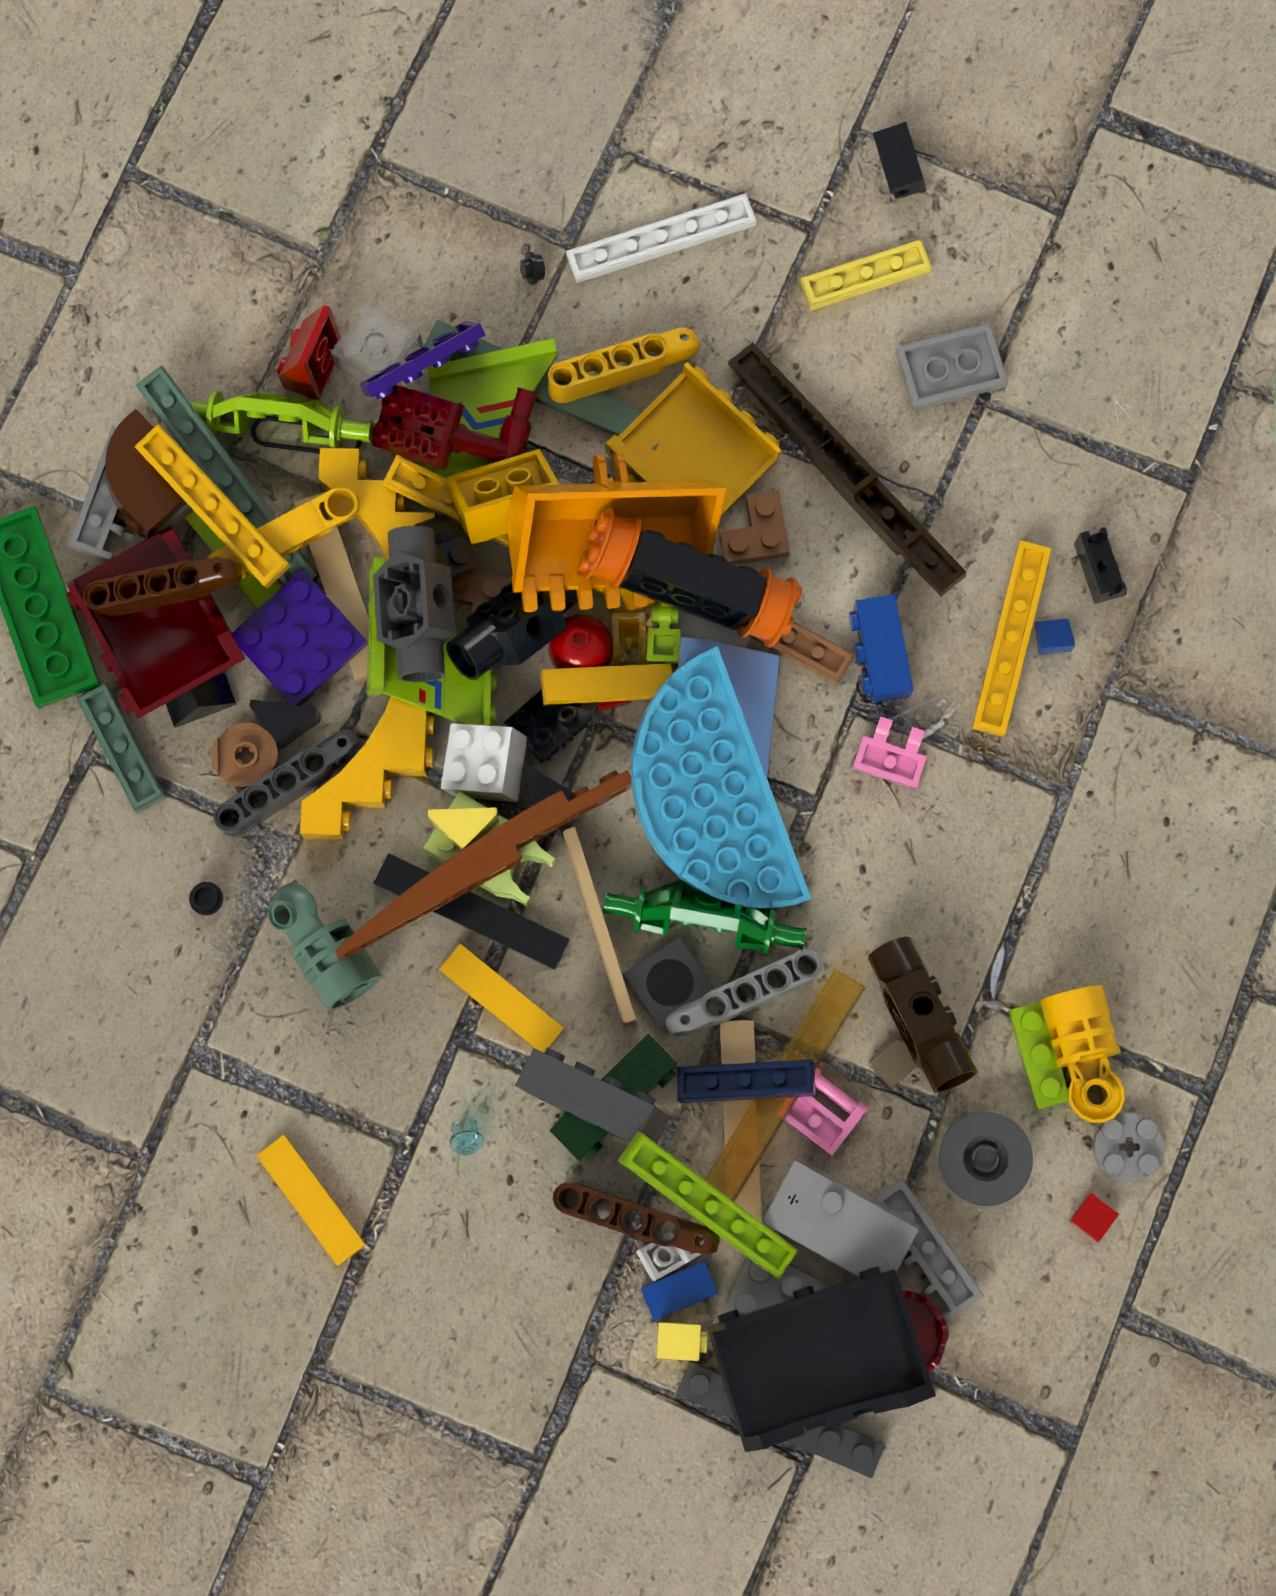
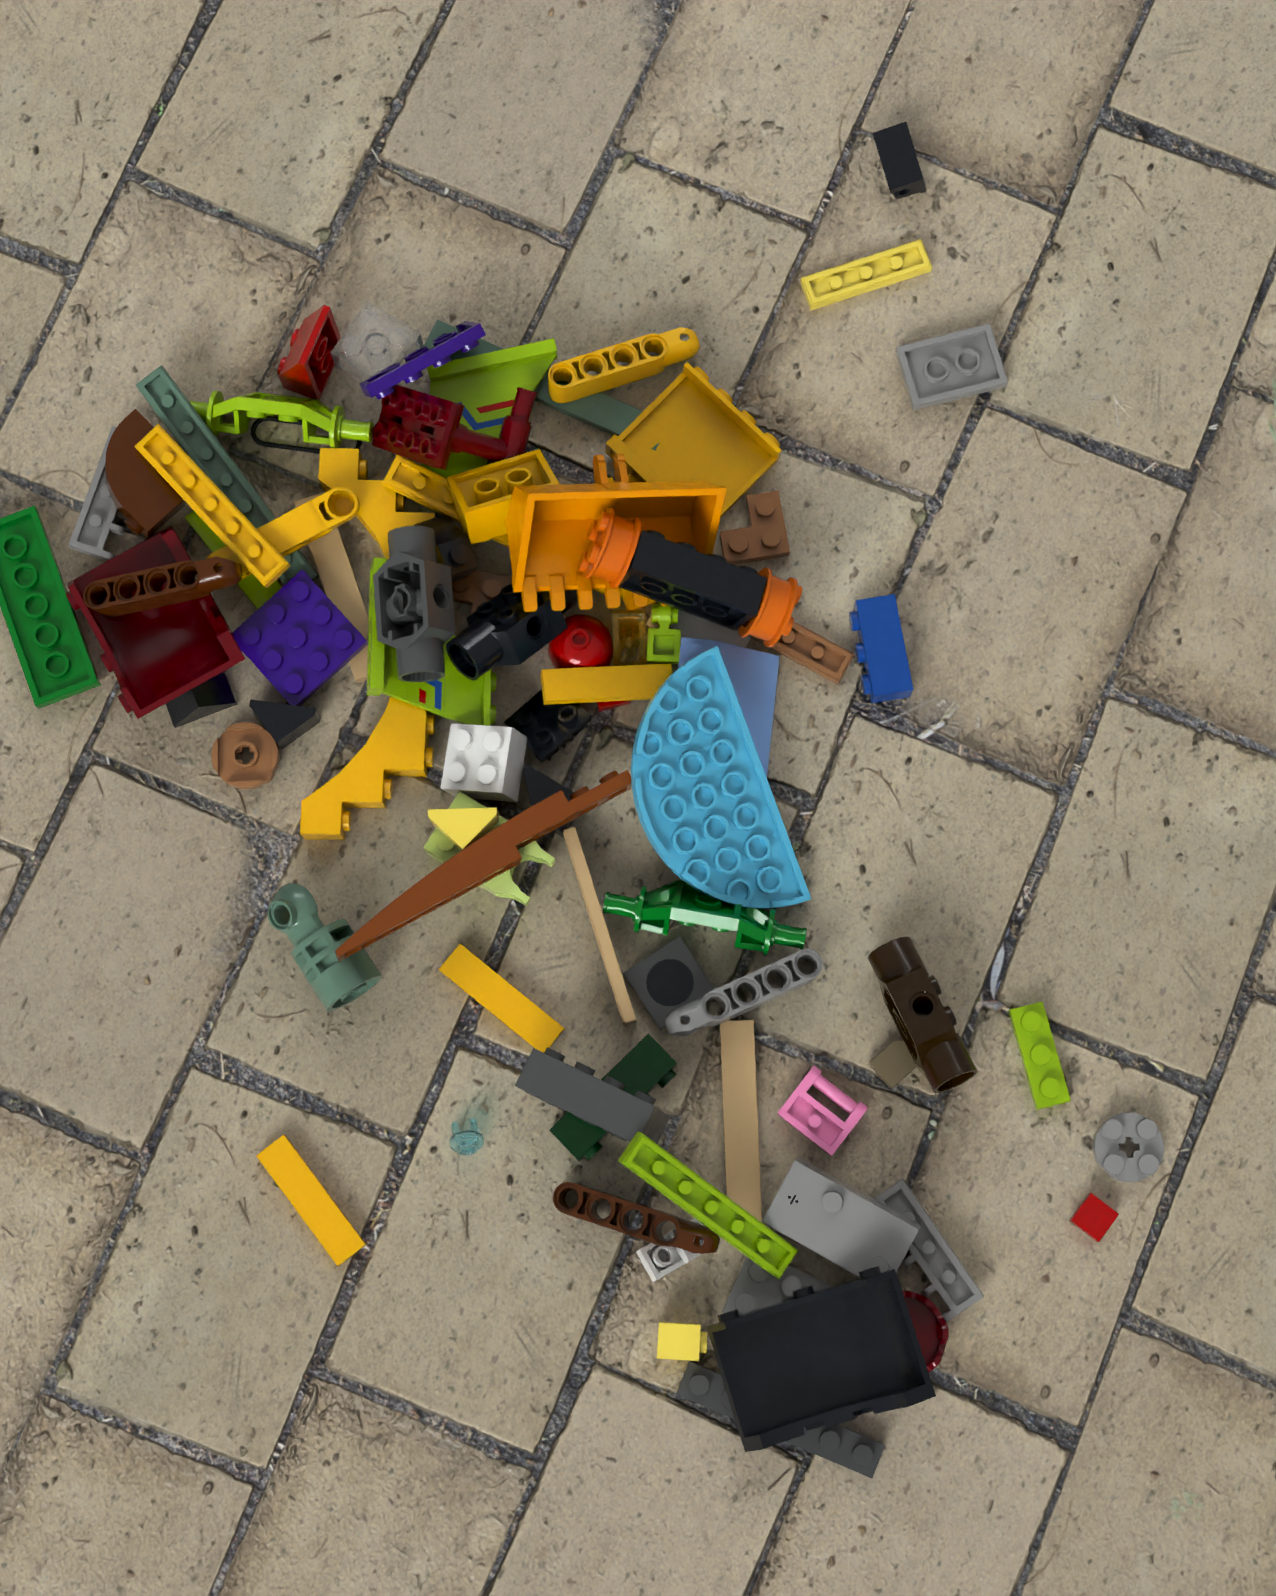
sand green tile [77,682,167,813] -> none
black plate [189,882,224,916] -> none
dark grey piece [214,730,361,837] -> none
black tile [374,853,570,970] -> none
black plate [520,252,545,285] -> none
white tile [566,193,757,284] -> none
blue tile [641,1261,718,1321] -> none
dark blue tile [677,1059,815,1103] -> none
clear yellow tile [705,970,865,1202] -> none
dark brown slope [728,342,966,597] -> none
bright pink plate [852,716,927,790] -> none
dark grey hat [939,1112,1033,1206] -> none
yellow plate [971,540,1052,737] -> none
blue slope [1035,619,1075,655] -> none
yellow cylinder [1040,985,1125,1123] -> none
black hinge [1074,527,1127,604] -> none

